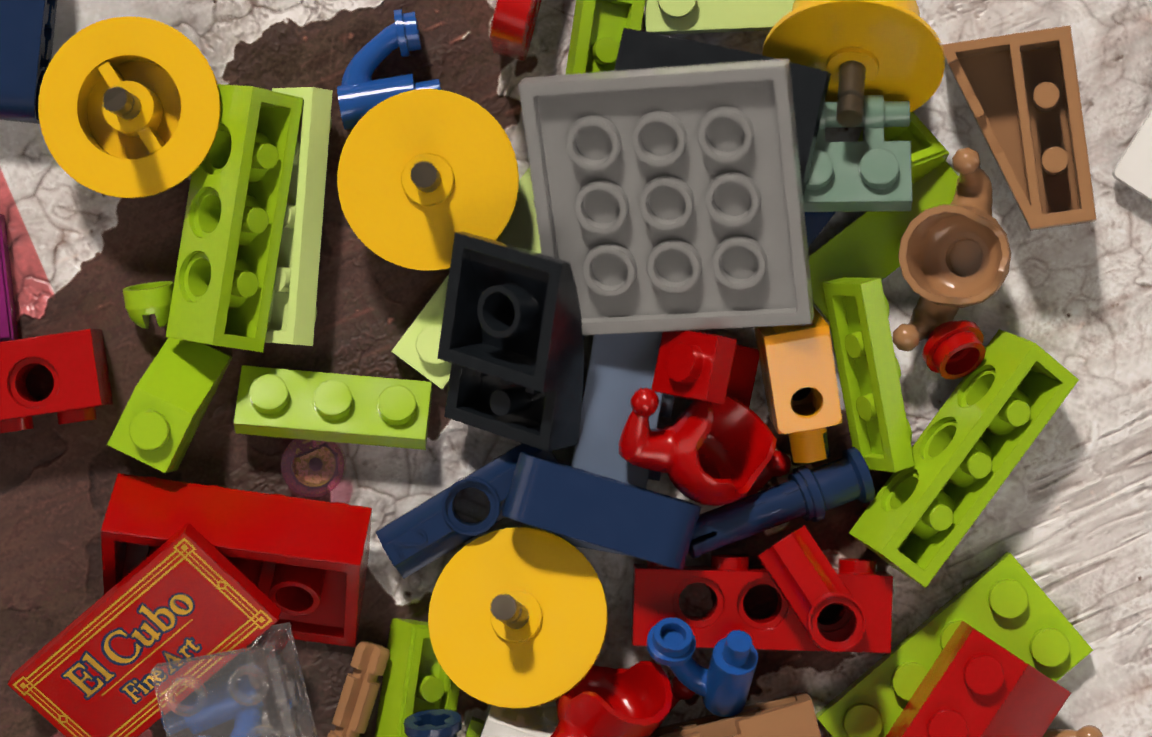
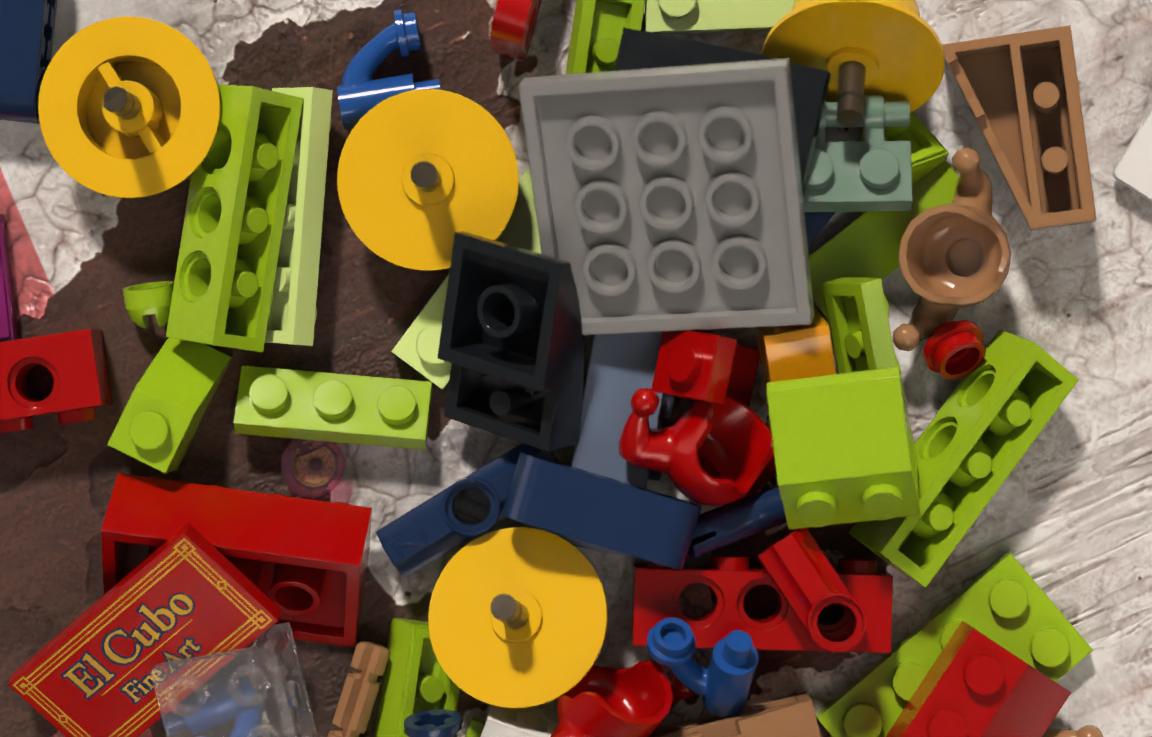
none -> lime slope [767,367,920,530]

